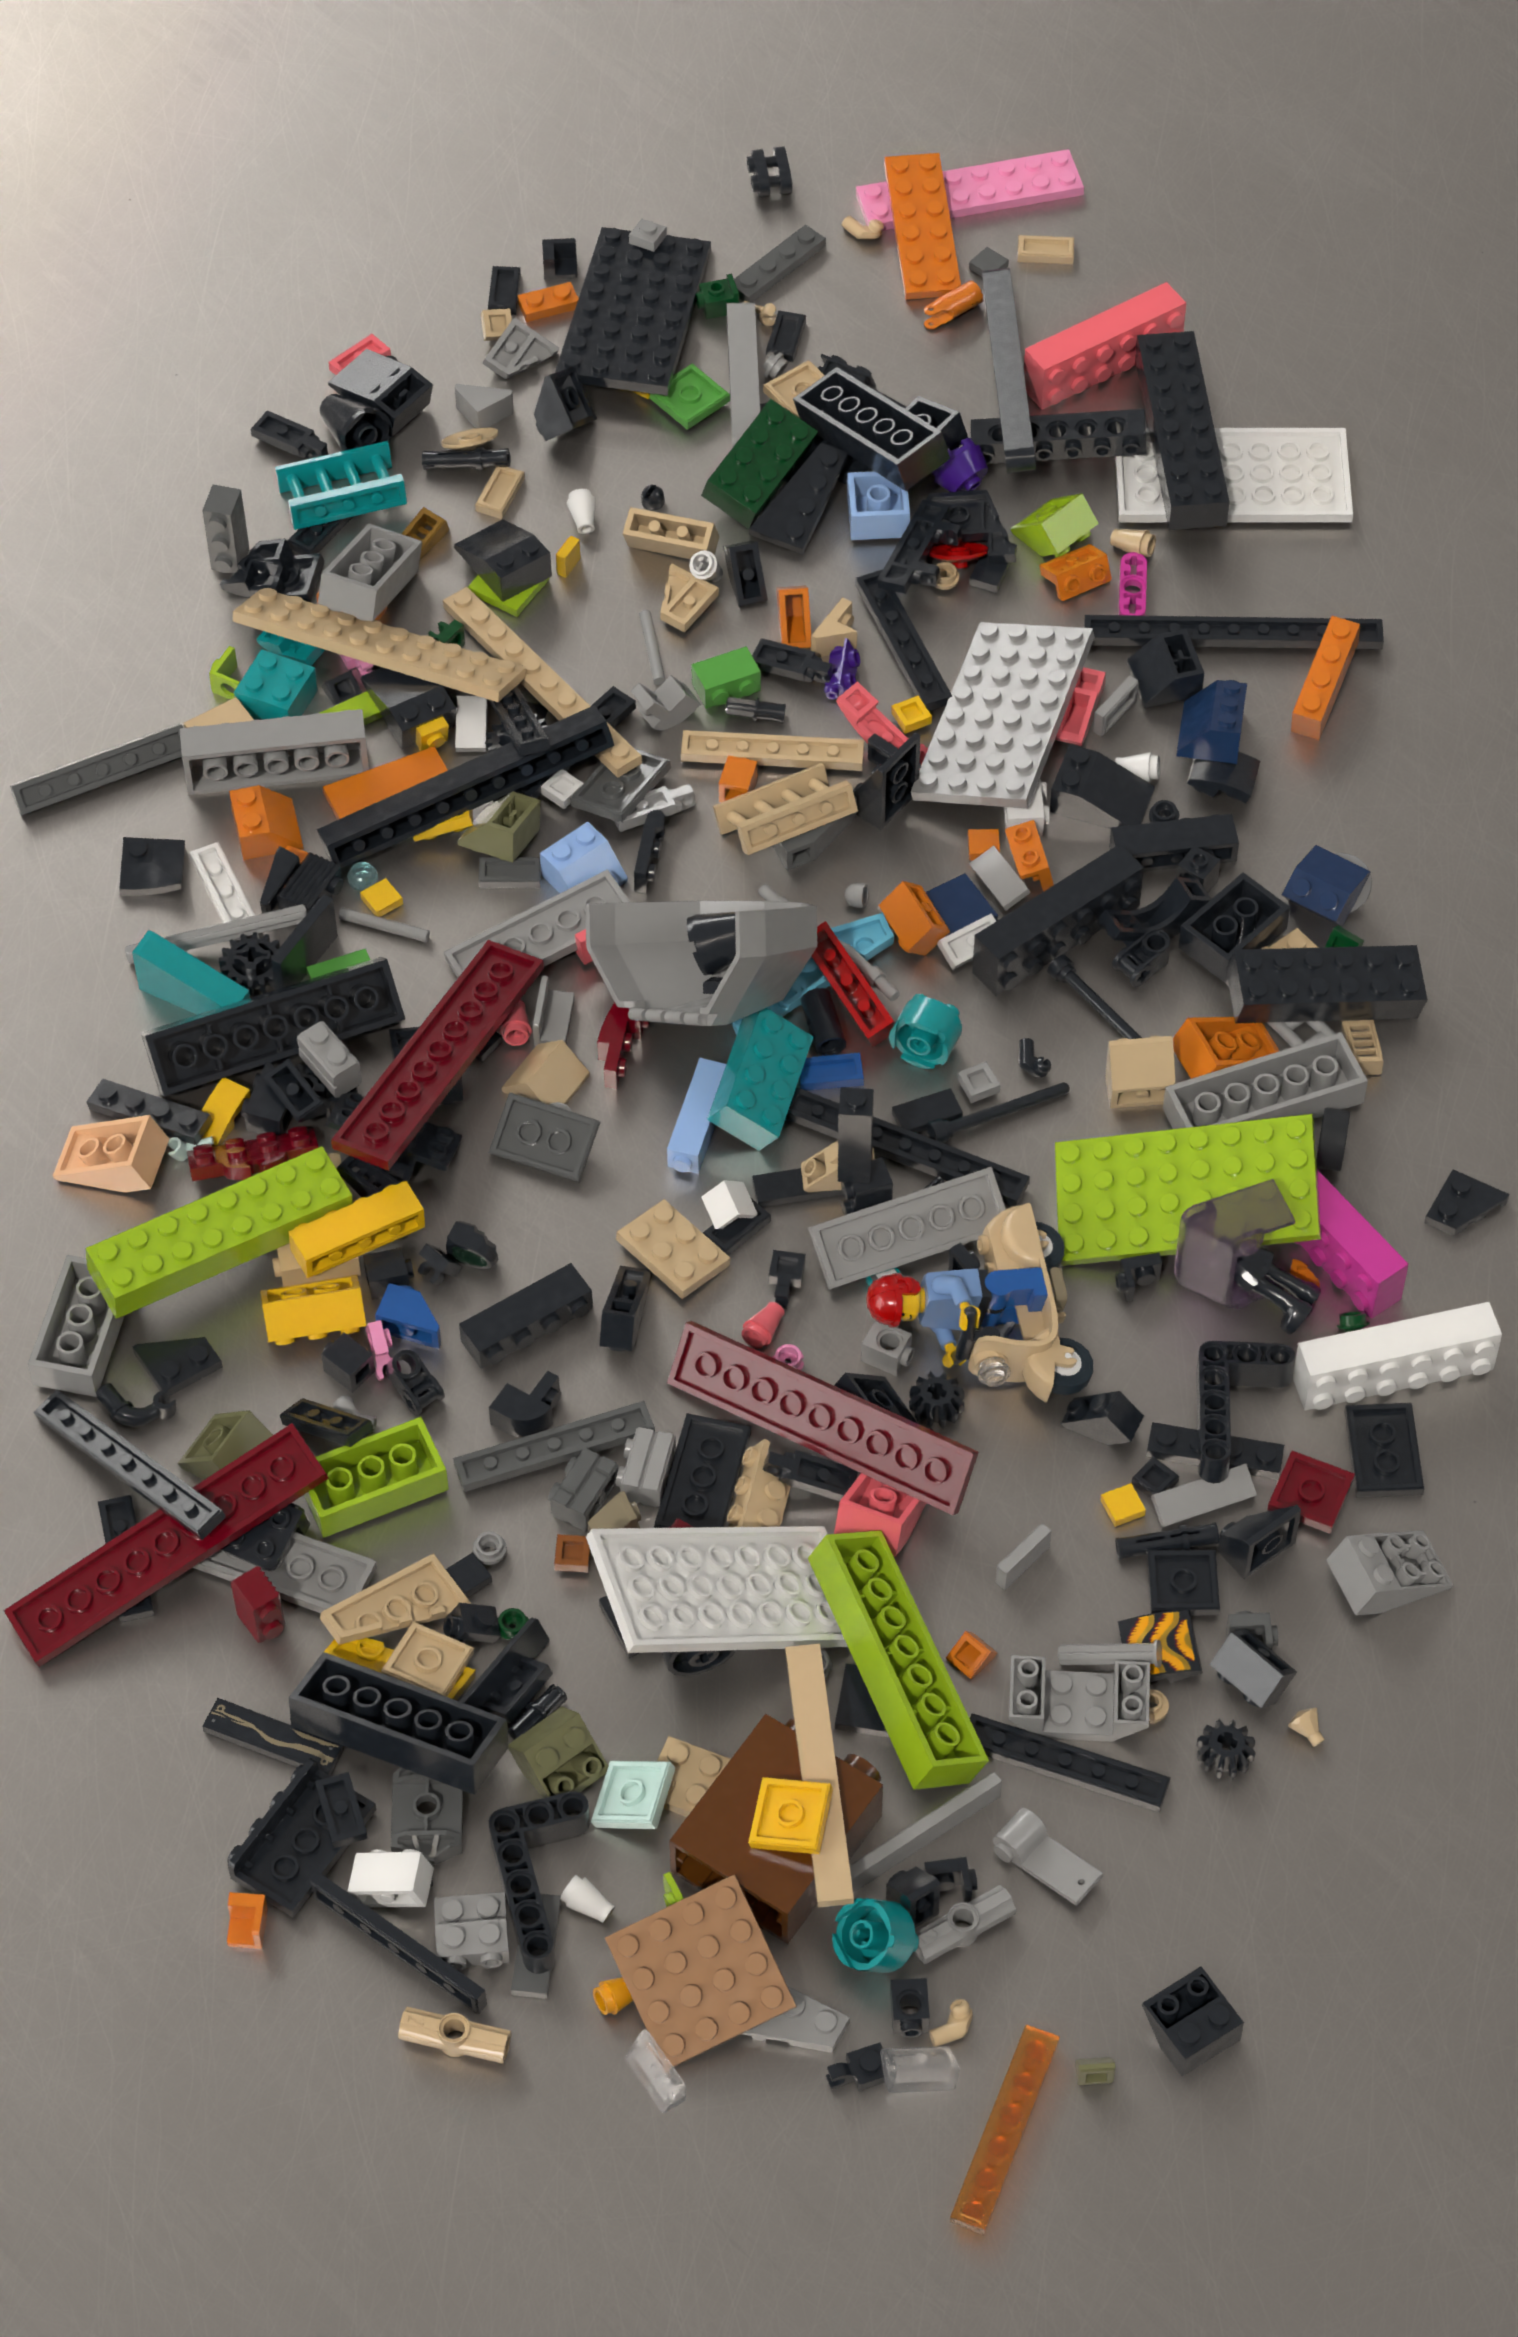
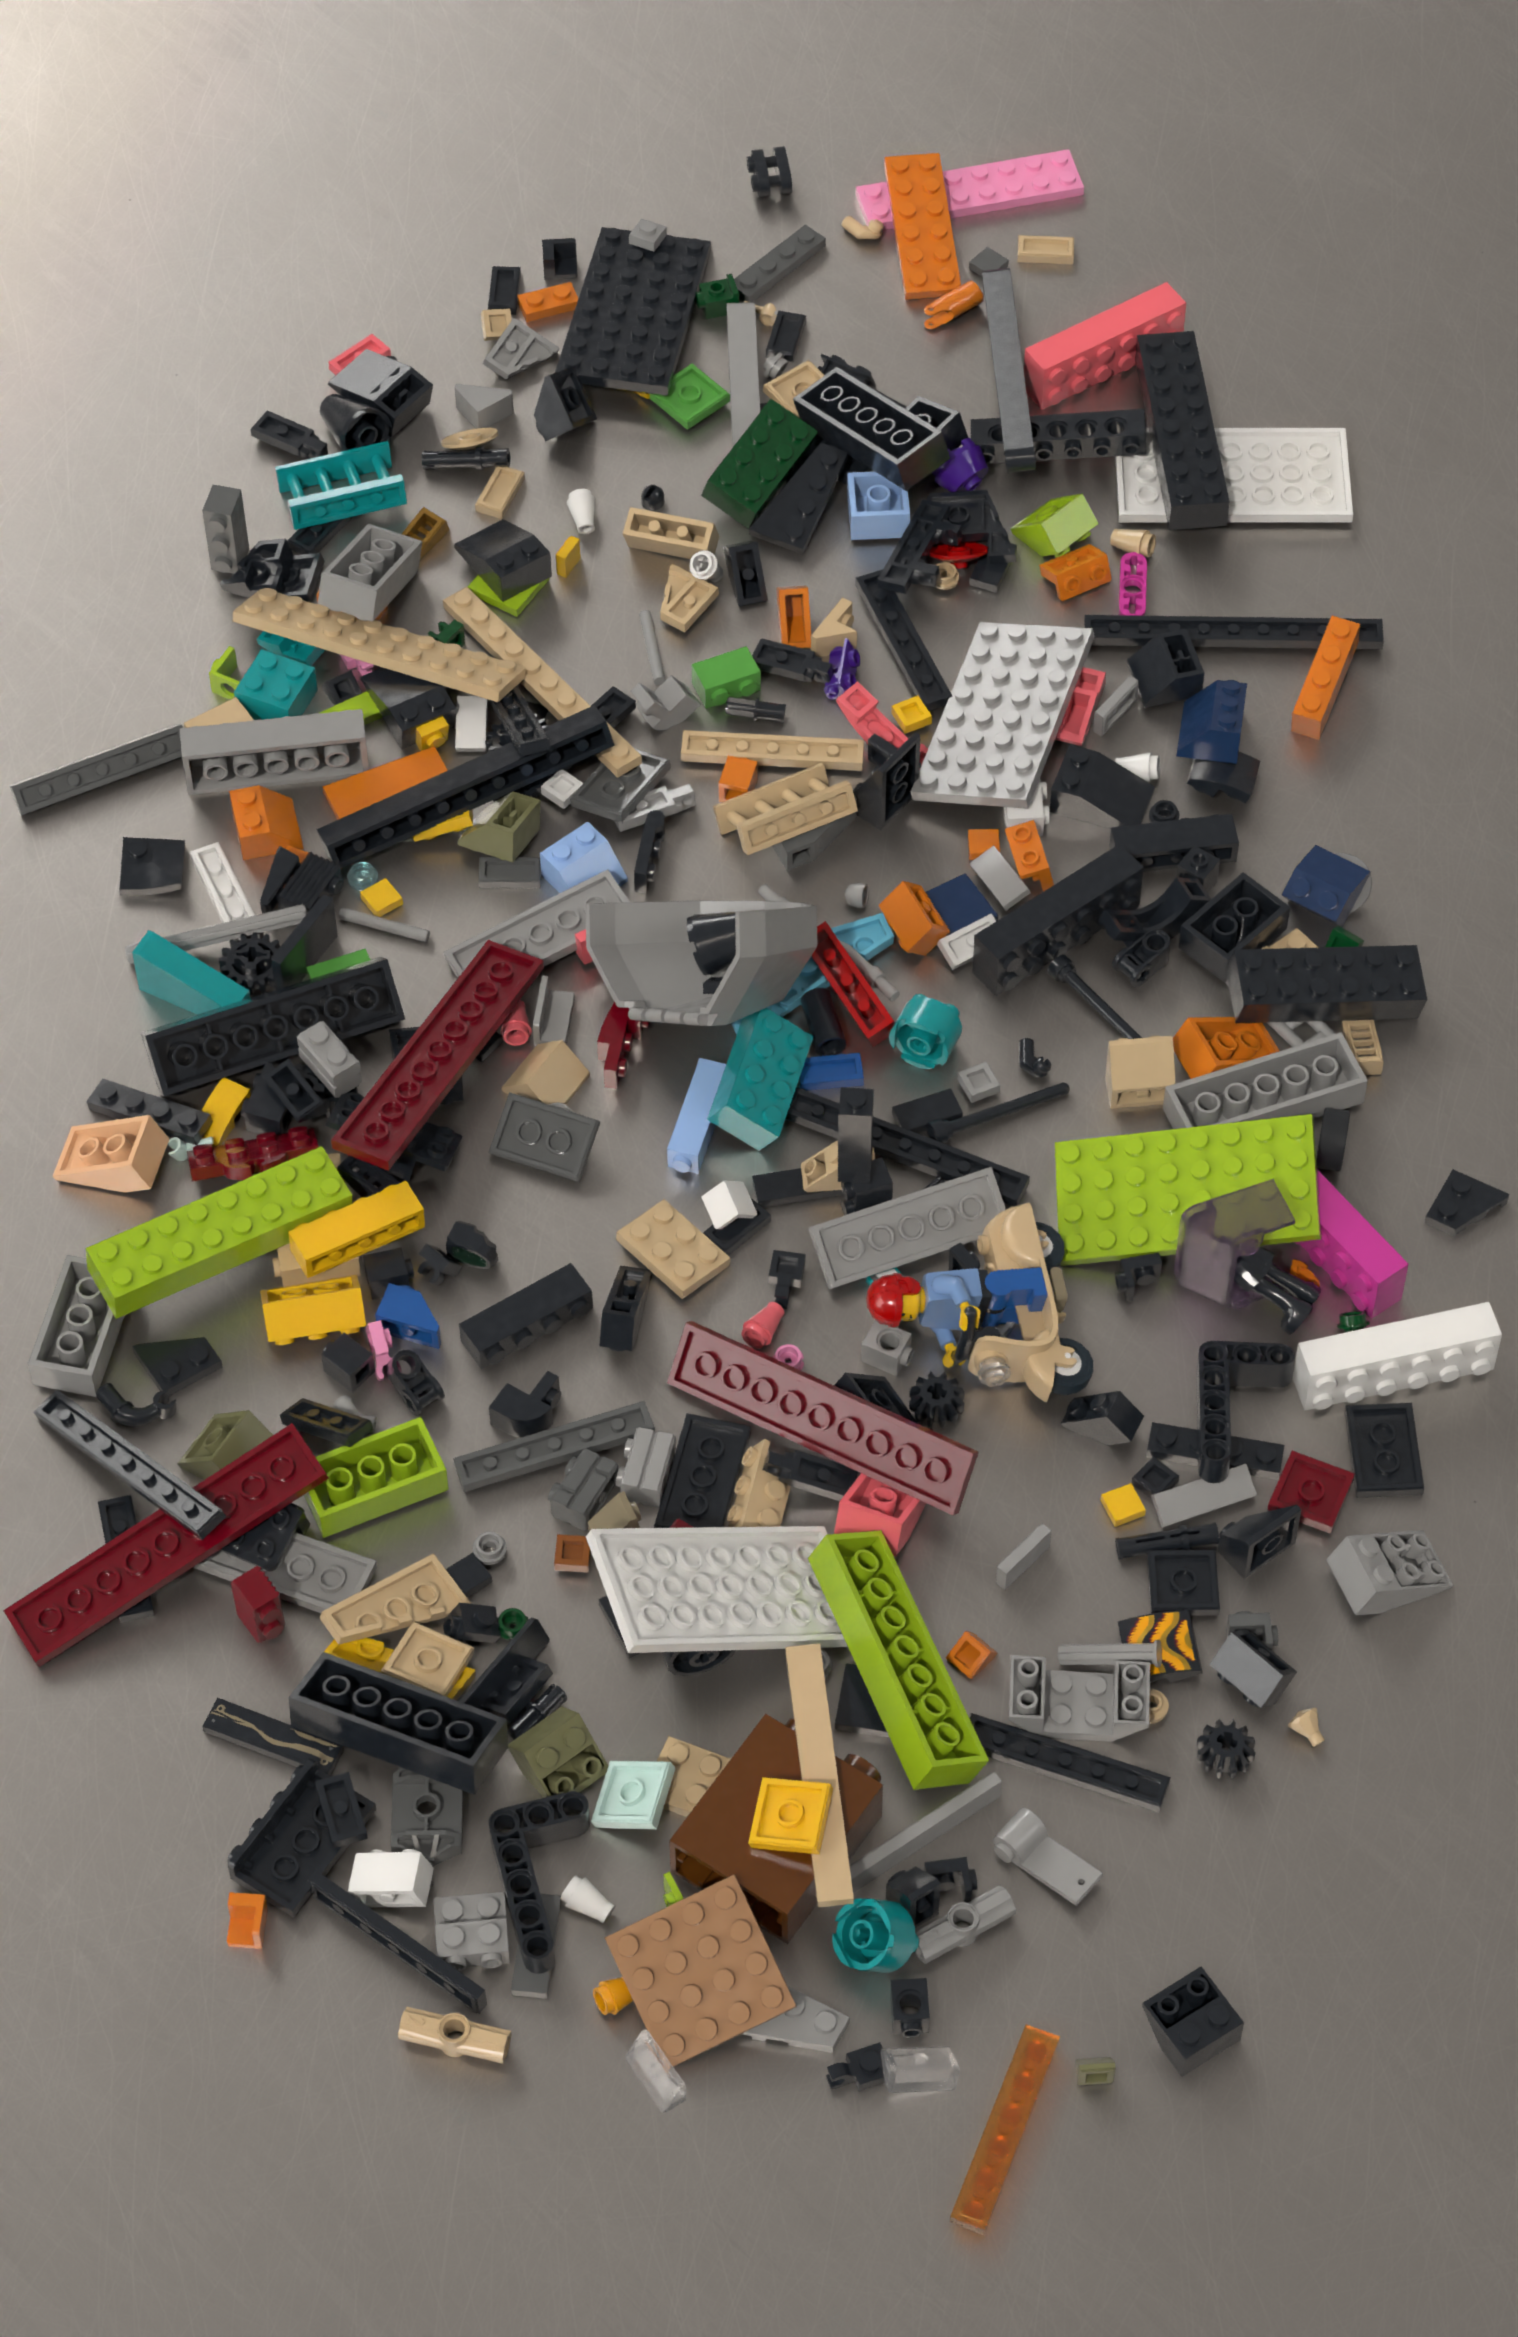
tan arm [929,1999,973,2047] -> none

